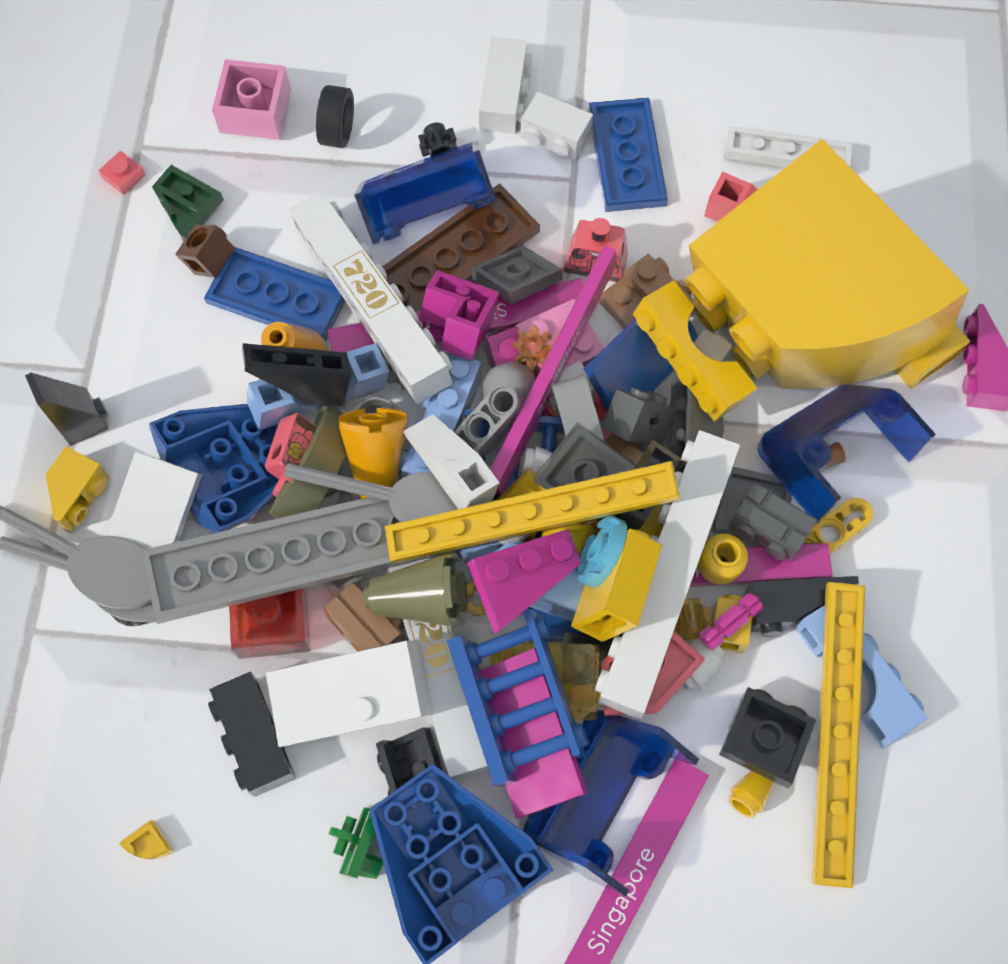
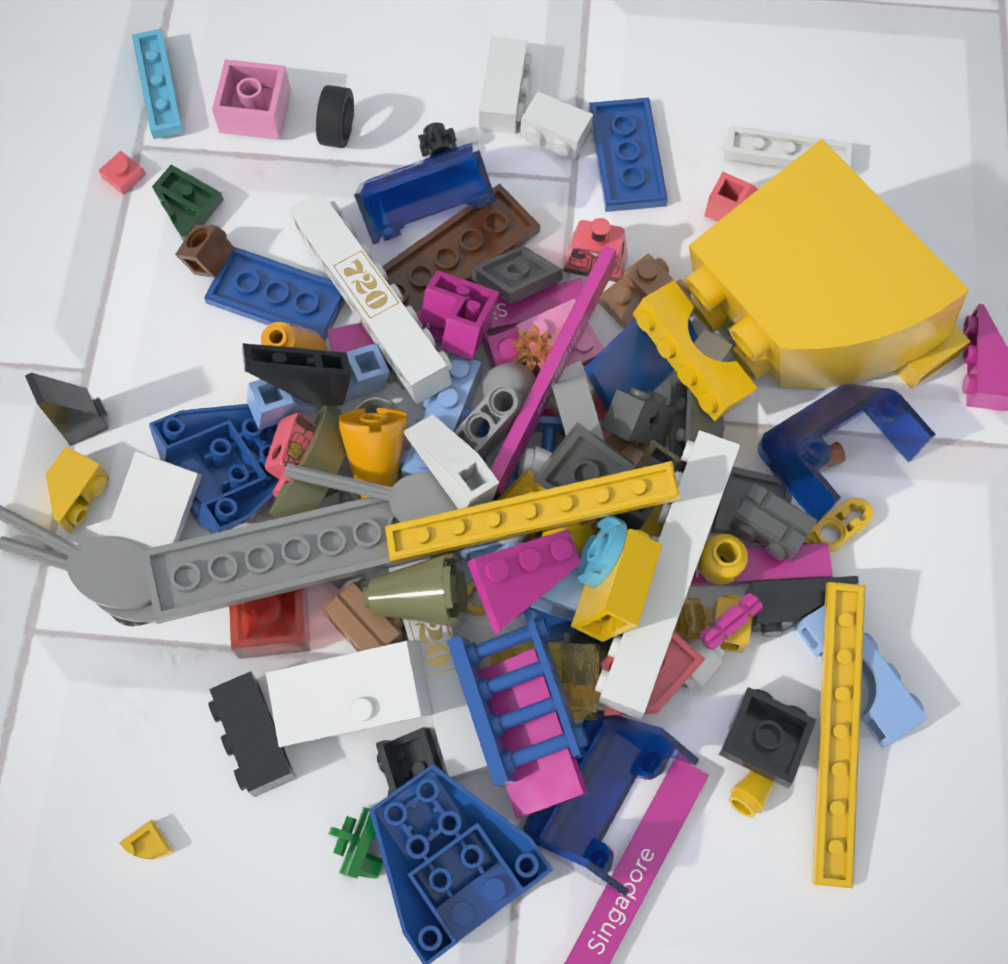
none -> medium azure plate [132,29,184,139]

